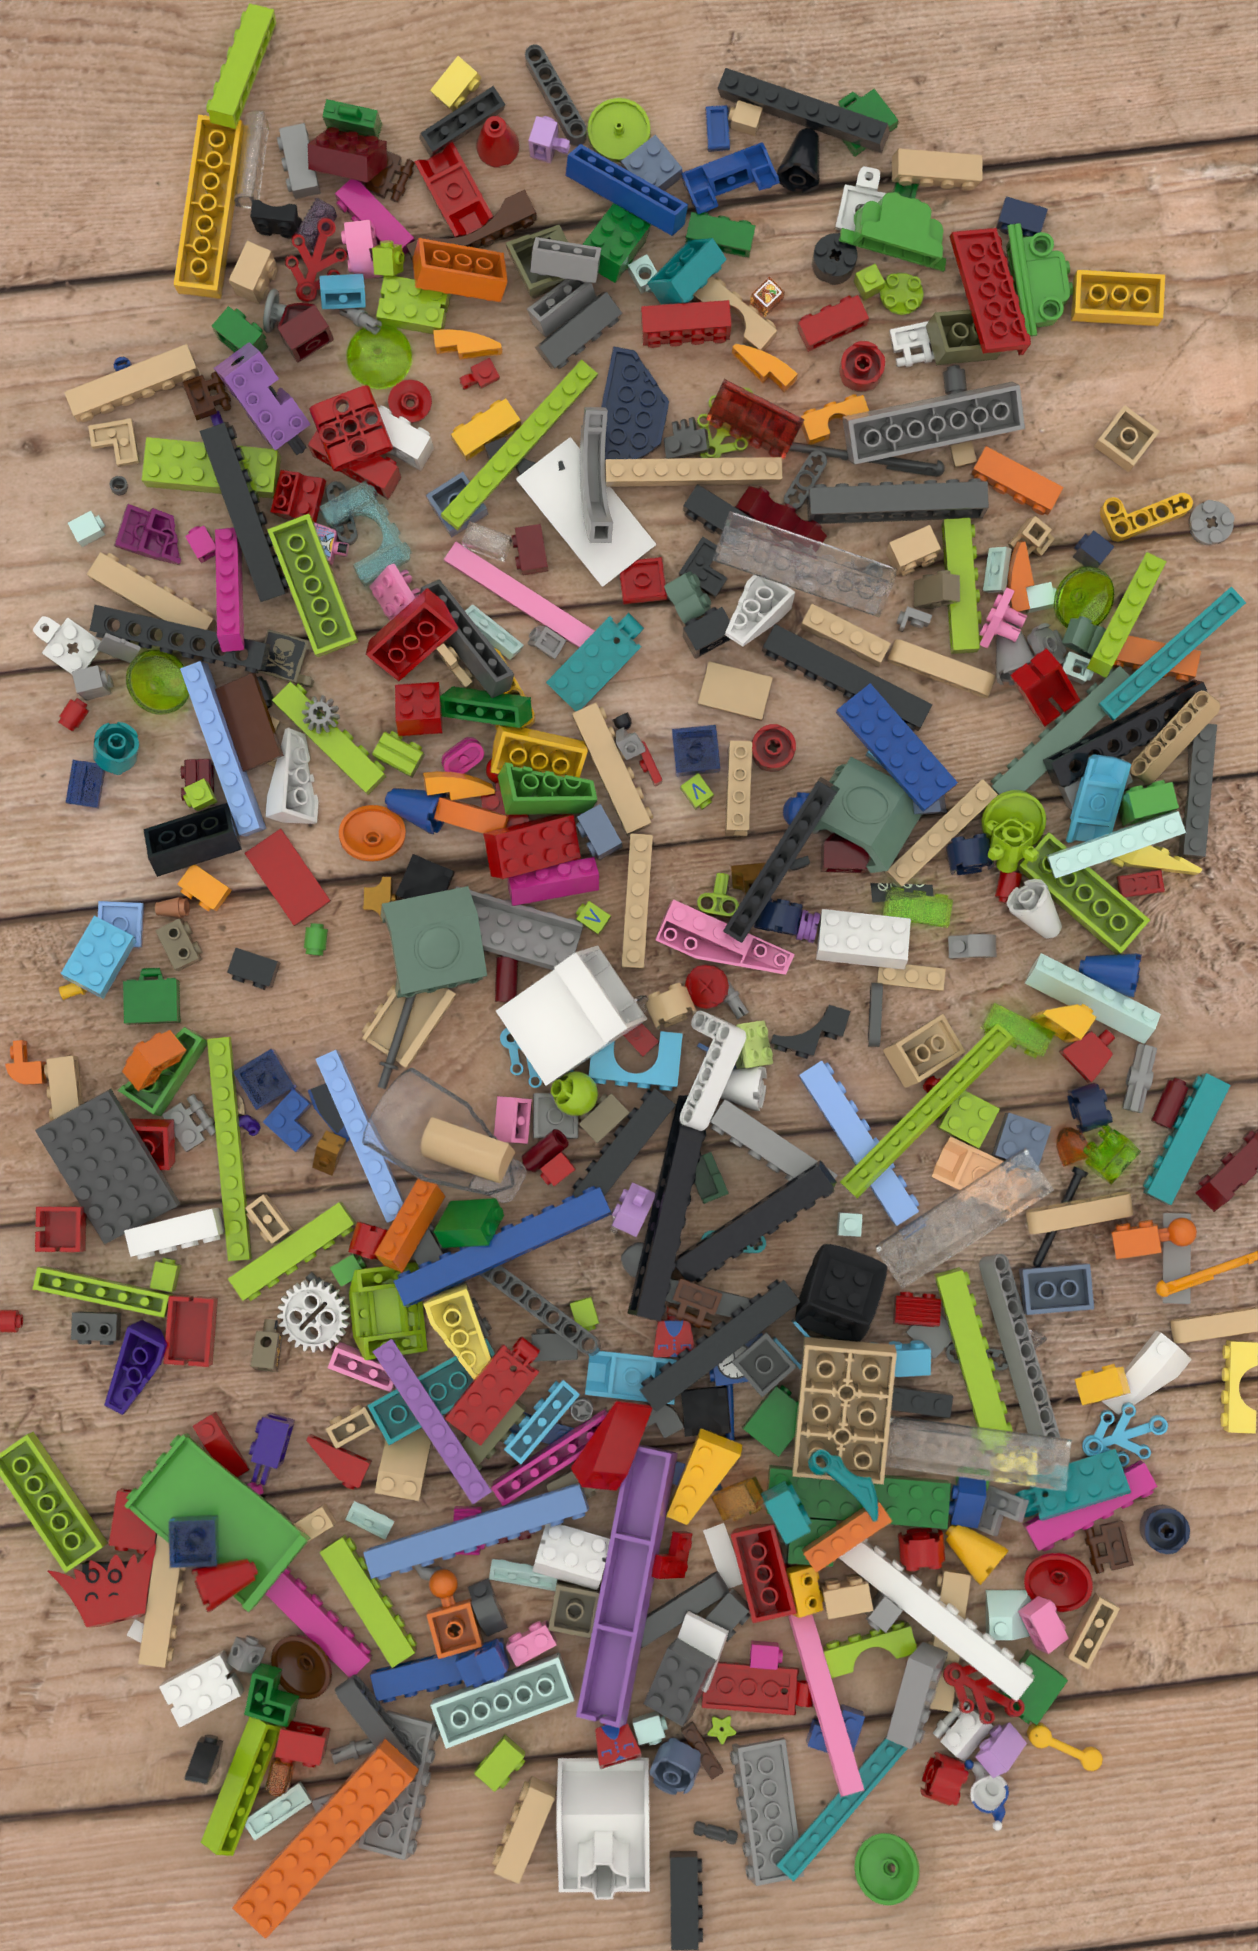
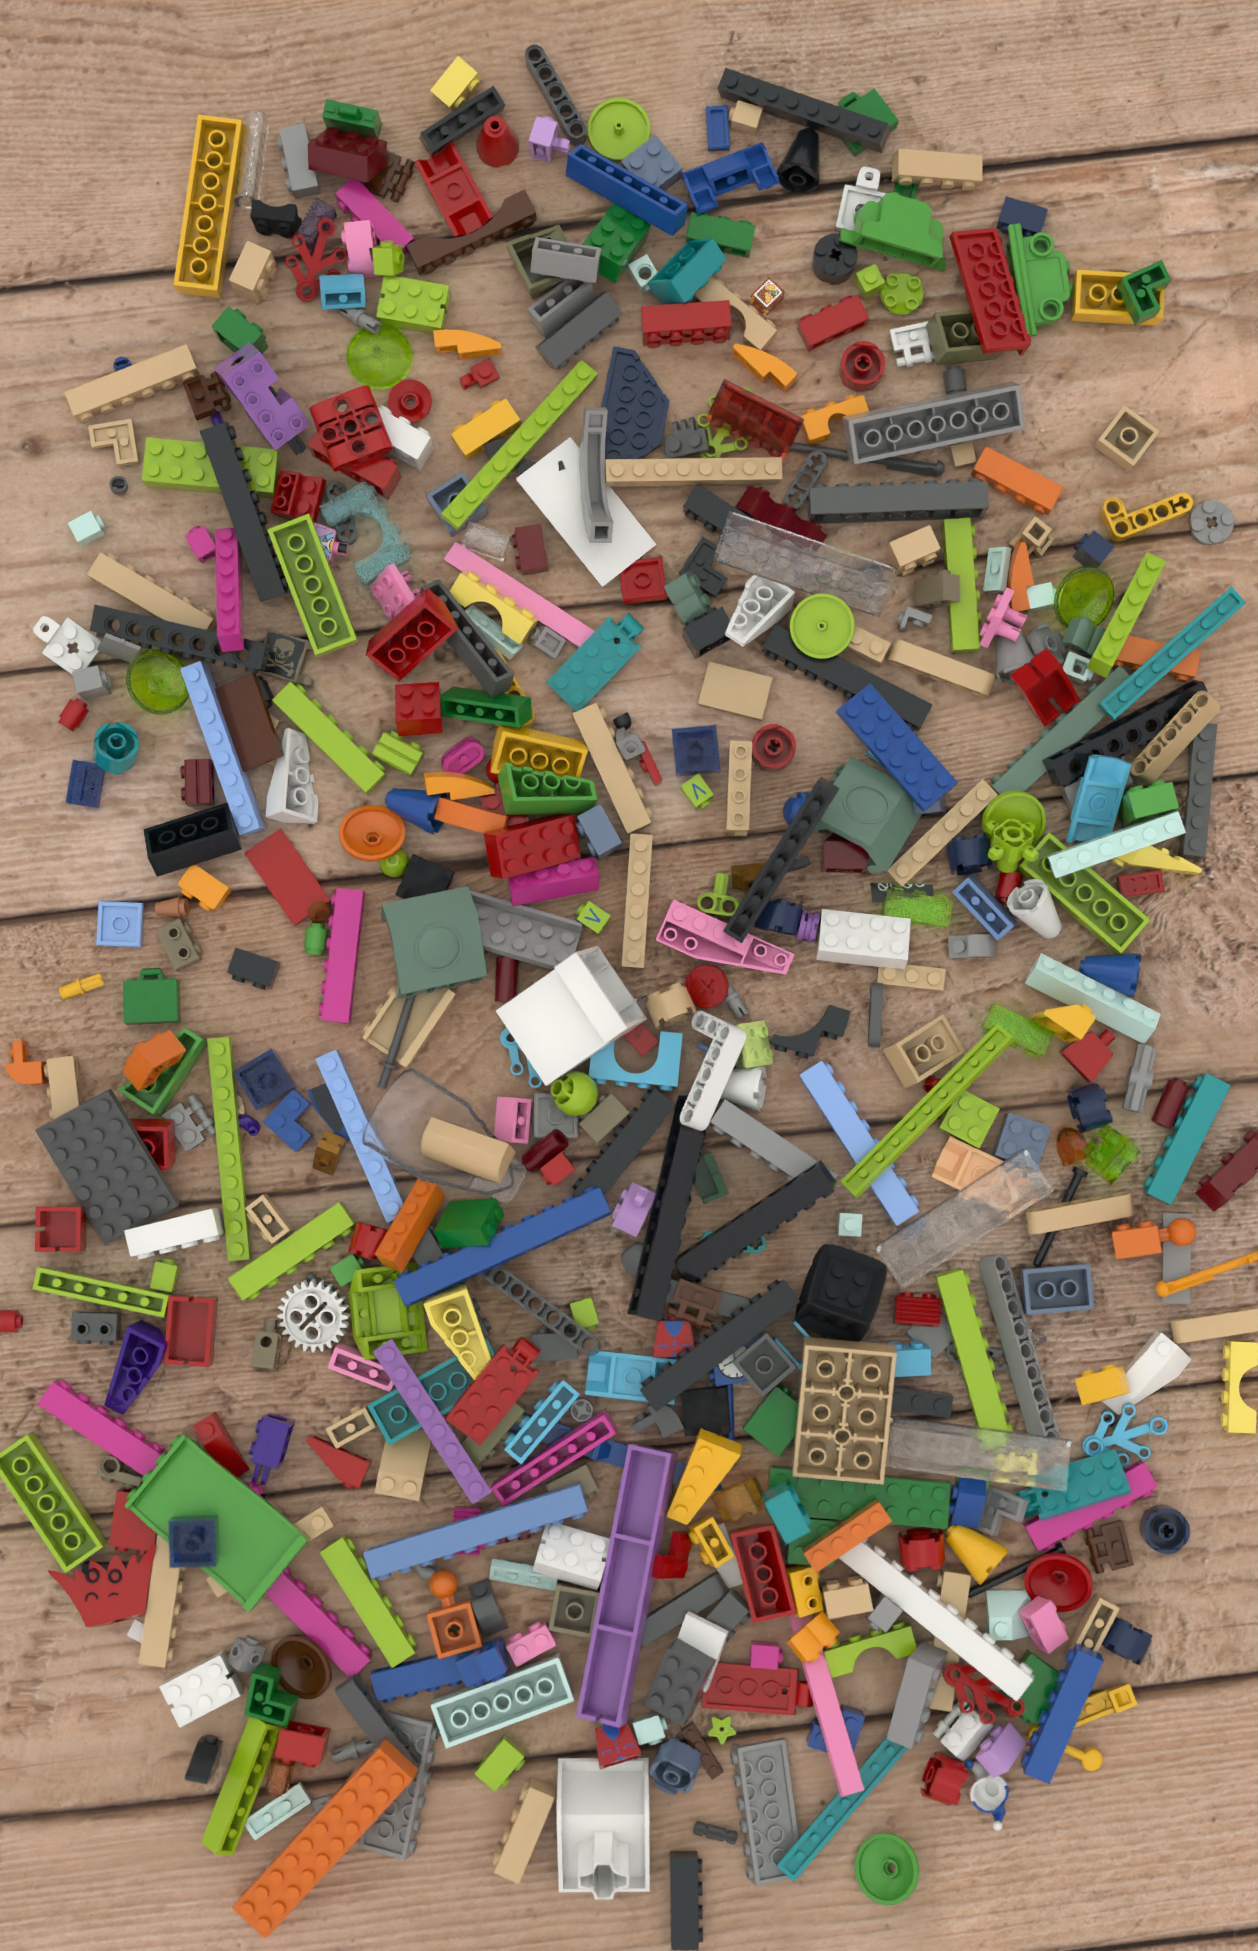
medium azure brick [61,916,137,999] -> none
magenta slope [114,504,181,565] -> none
lime brick [183,779,217,811] -> none
red cone [191,1559,258,1613] -> none
lime brick [206,3,276,129] -> none
dark red piece [263,289,334,363] -> none
light grey gear [302,695,340,734] -> none
light aqua plate [345,1501,394,1540] -> none
pearl gold brick [363,877,396,923] -> none
orange brick [412,238,508,302] -> none
tan plate [437,643,474,689] -> none
red slope [571,1401,652,1491] -> none
teal piece [808,1450,878,1522] -> none
none -> dark pink brick [38,1379,167,1476]
none -> dark tan plate [96,1454,143,1489]
none -> dark orange tile [307,901,331,923]
none -> dark pink brick [319,888,365,1024]
none -> lime brick [379,849,410,878]
none -> light yellow arch [449,571,539,644]
none -> yellow brick [687,1515,735,1568]
none -> light orange brick [786,1611,840,1664]
none -> lime piece [790,593,855,659]
none -> medium blue brick [952,874,1018,941]
none -> black bar [968,1542,1066,1598]
none -> blue brick [1021,1643,1103,1784]
none -> yellow slope [1073,1683,1137,1731]
none -> dark blue brick [1101,1617,1152,1666]
none -> green brick [1117,260,1171,326]

